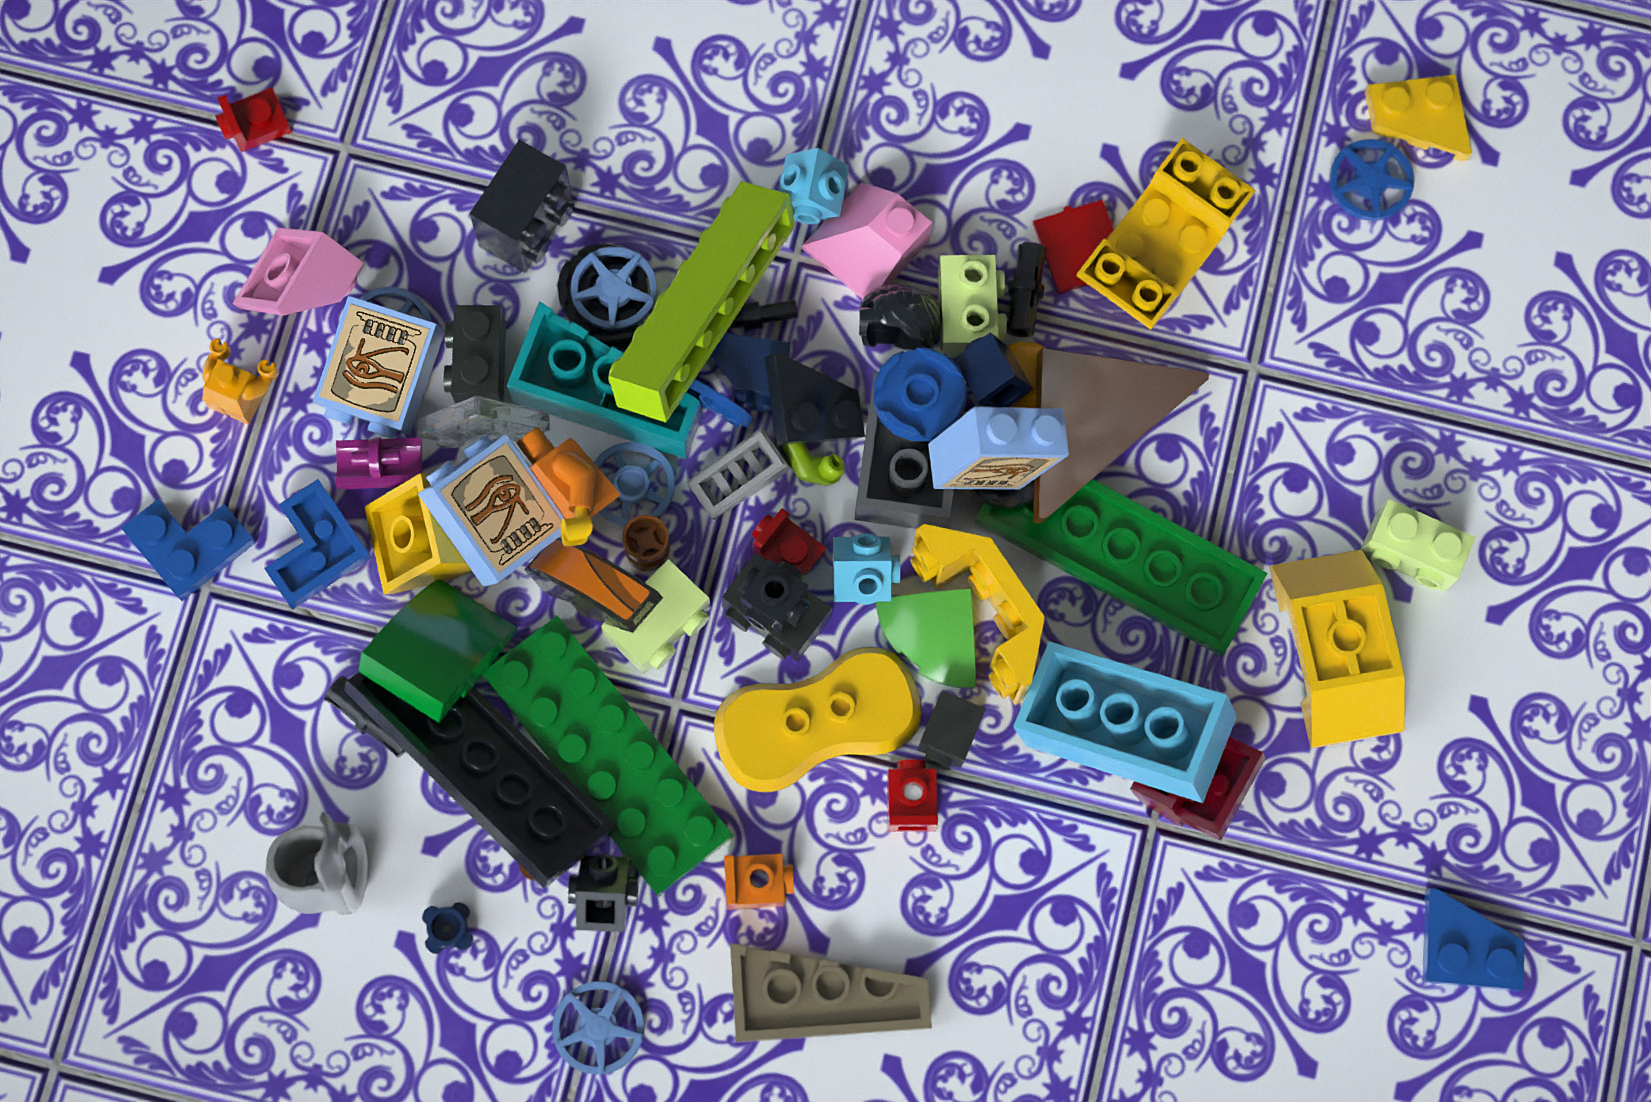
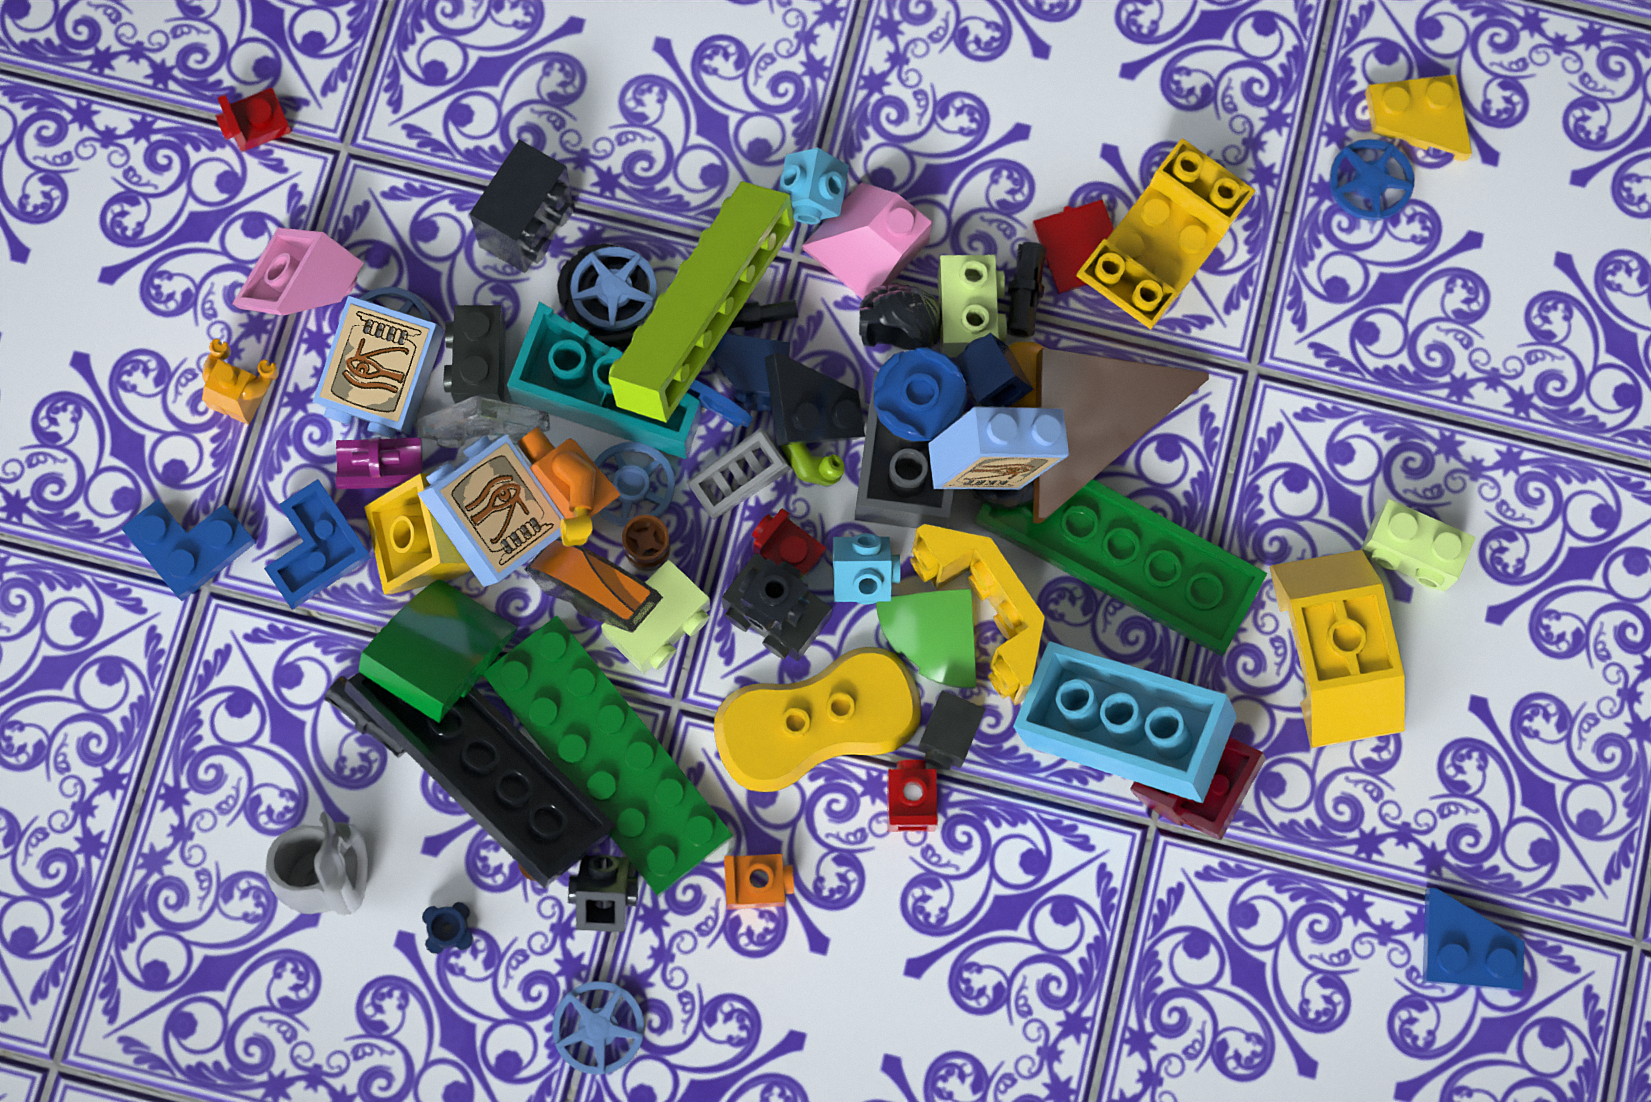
dark tan wing [730,943,932,1043] -> none

